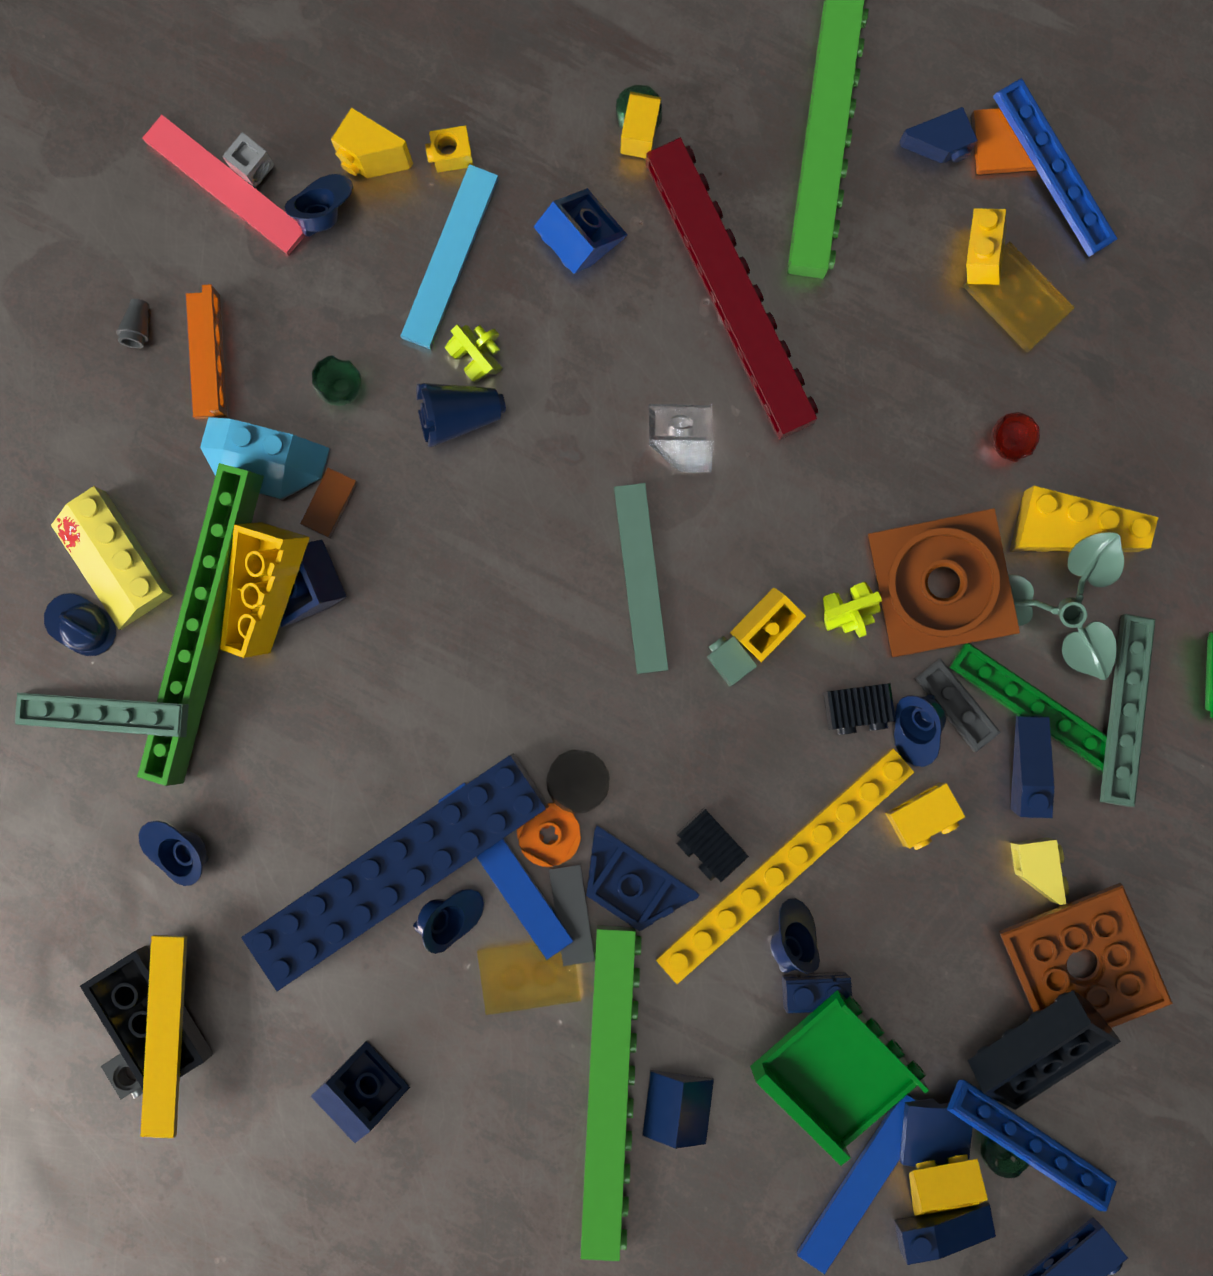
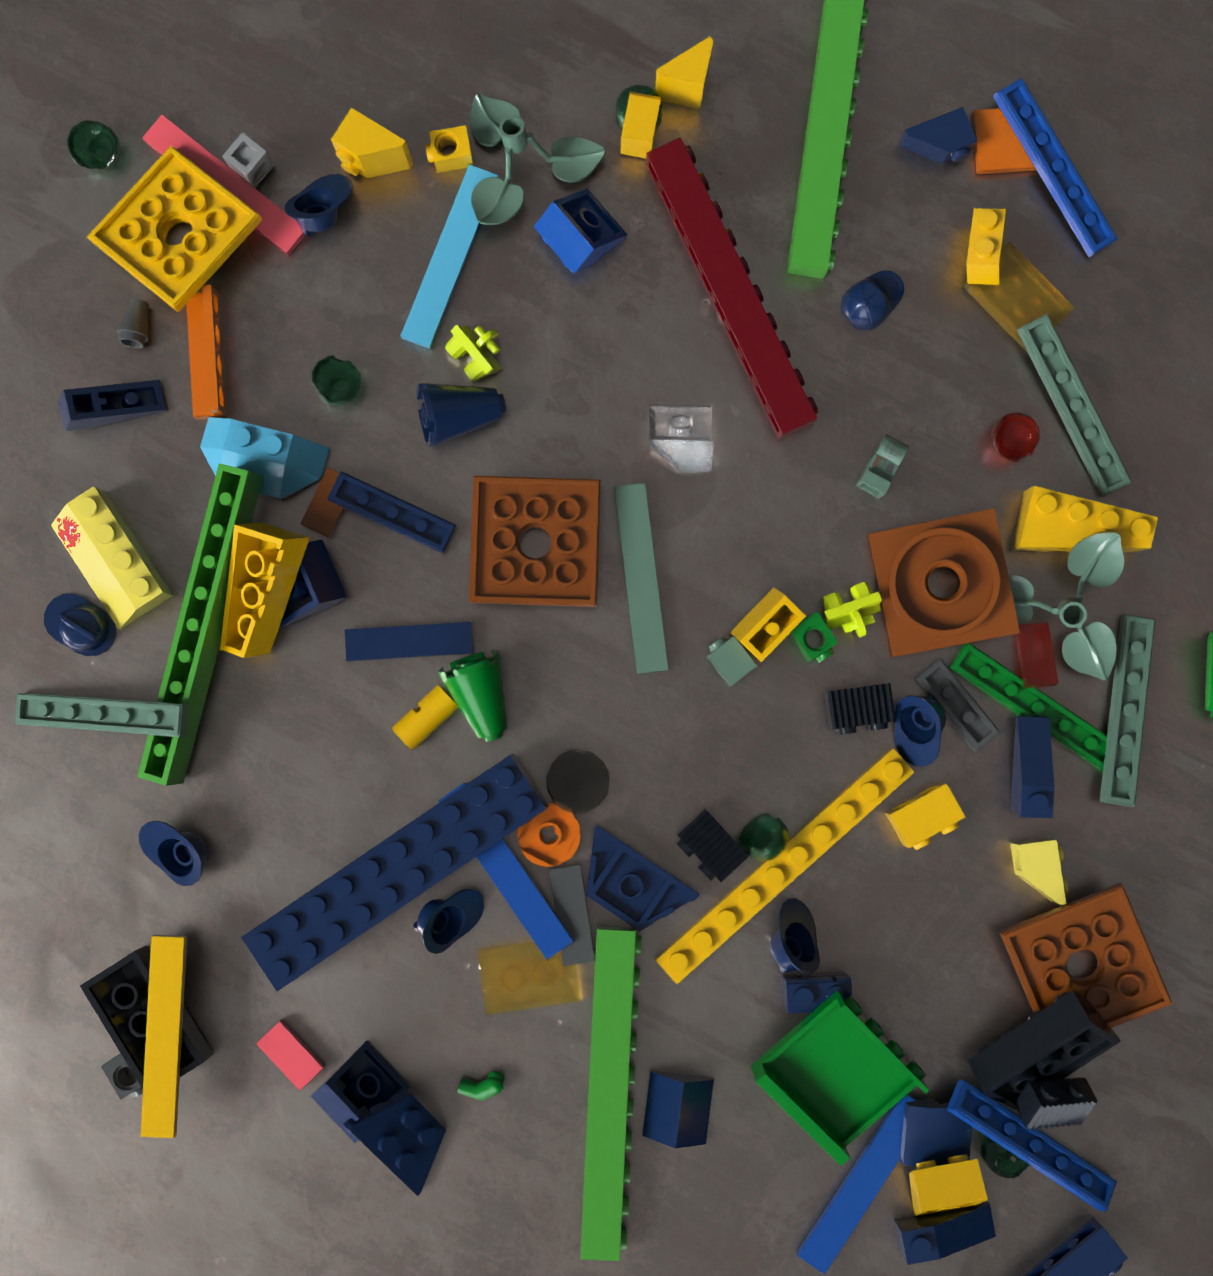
none -> dark blue slope [57,380,166,431]
none -> clear green hair [67,120,121,171]
none -> yellow piece [87,145,263,312]
none -> coral tile [256,1019,325,1091]
none -> dark blue tile [327,471,456,554]
none -> dark blue wing [343,1089,446,1196]
none -> dark blue tile [345,622,474,662]
none -> yellow pin [391,684,459,750]
none -> green cone [438,650,508,742]
none -> green arm [457,1070,505,1101]
none -> dark orange piece [469,476,601,607]
none -> sand green plant [470,93,605,225]
none -> yellow slope [654,36,714,110]
none -> clear green hair [738,814,790,861]
none -> green brick [789,611,838,663]
none -> dark blue piece [841,270,904,330]
none -> sand green leg [855,434,909,499]
none -> clear red tile [1015,622,1059,688]
none -> black brick [1015,1077,1097,1130]
none -> sand green tile [1017,314,1132,497]

